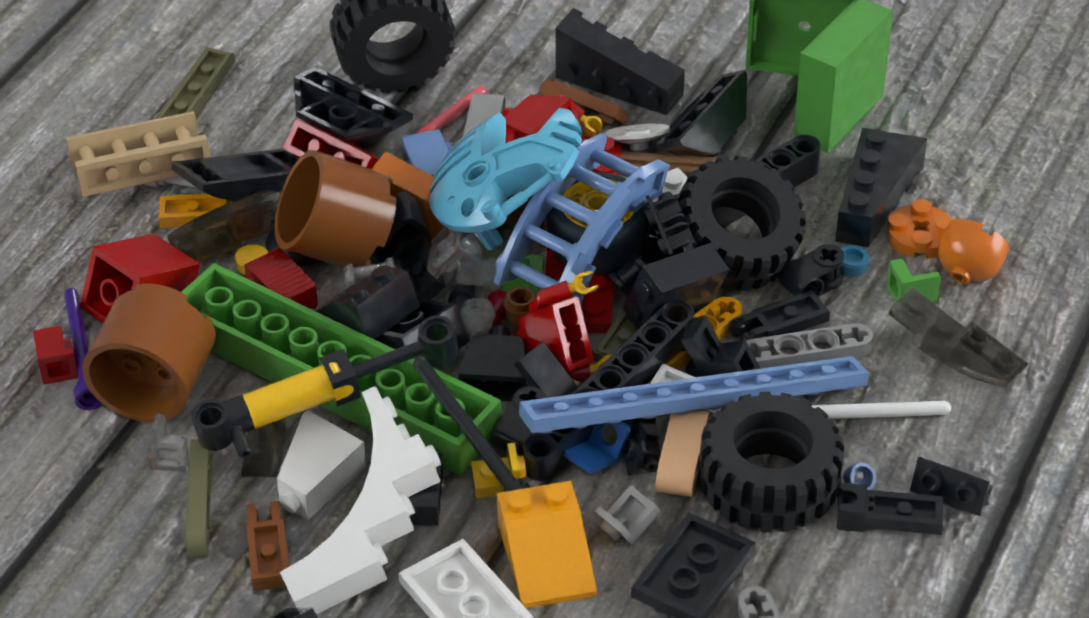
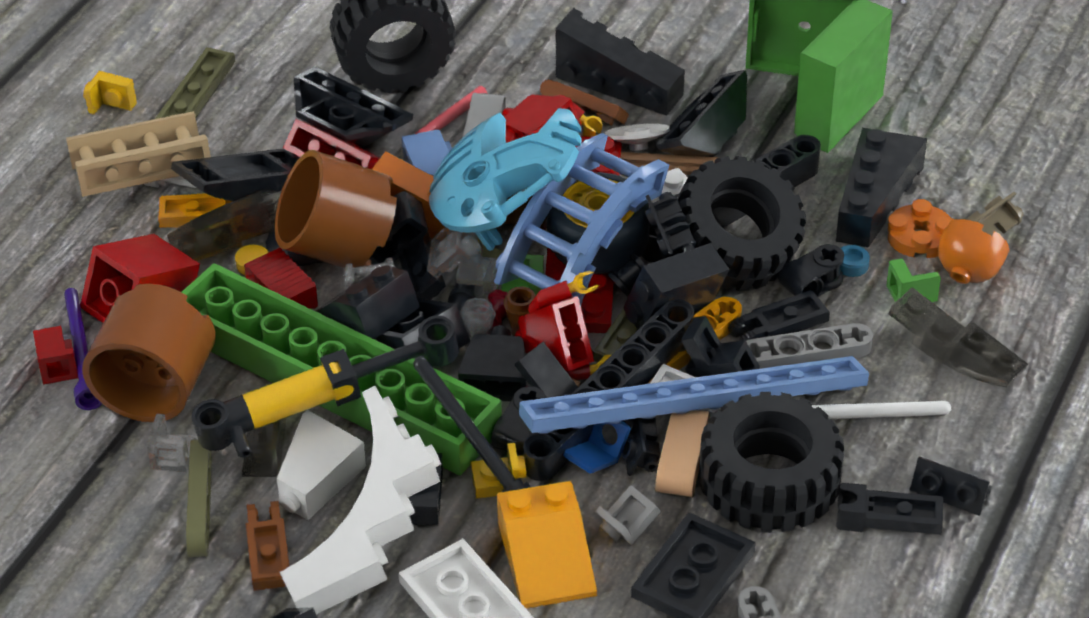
medium blue hinge [843,463,876,490] -> none
none -> yellow bracket [83,71,137,114]
none -> dark tan hinge [967,192,1024,236]

